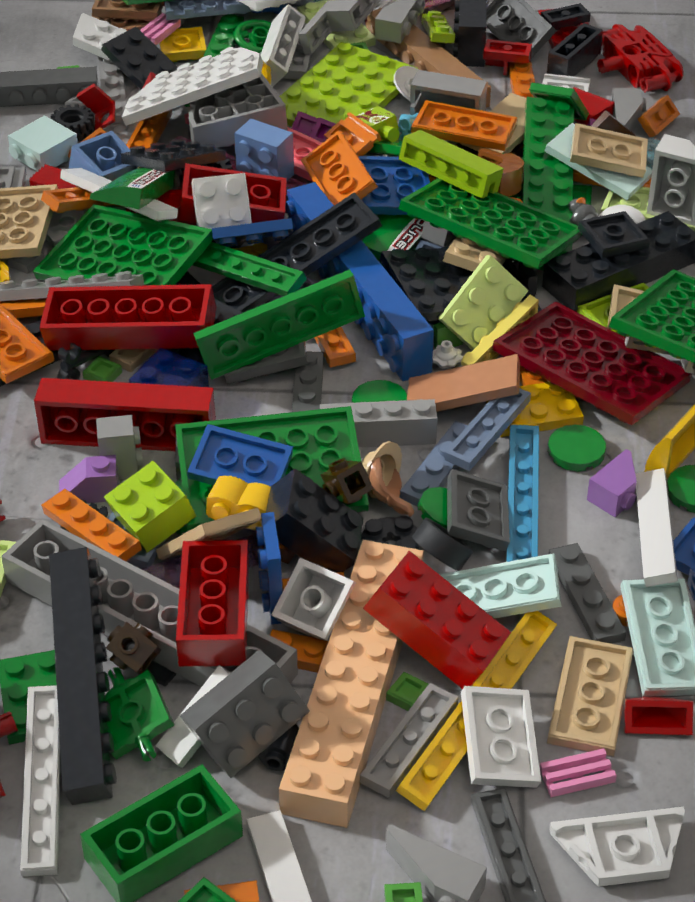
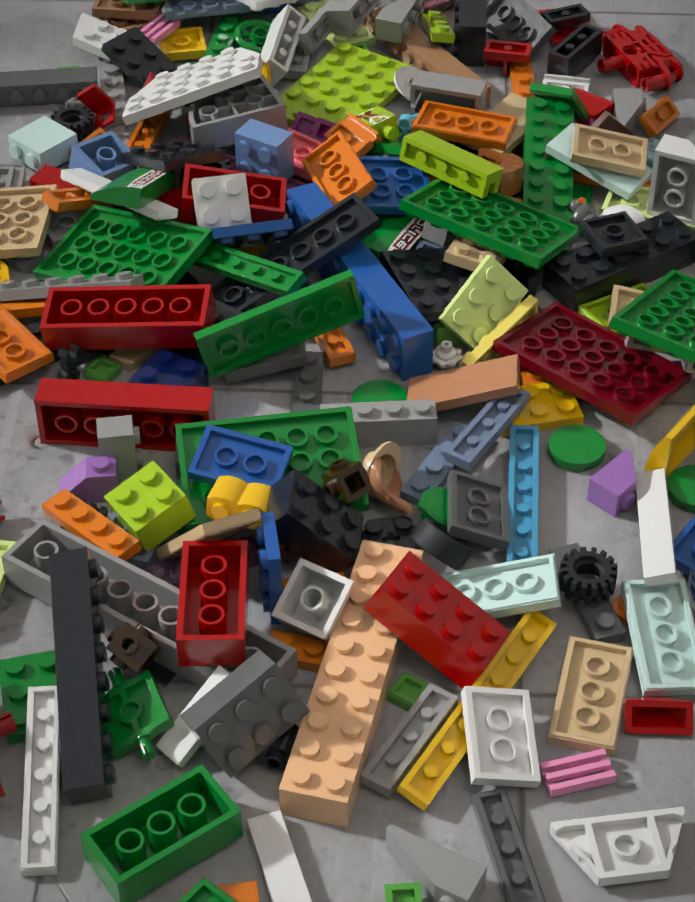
none -> black tyre [559,547,618,606]

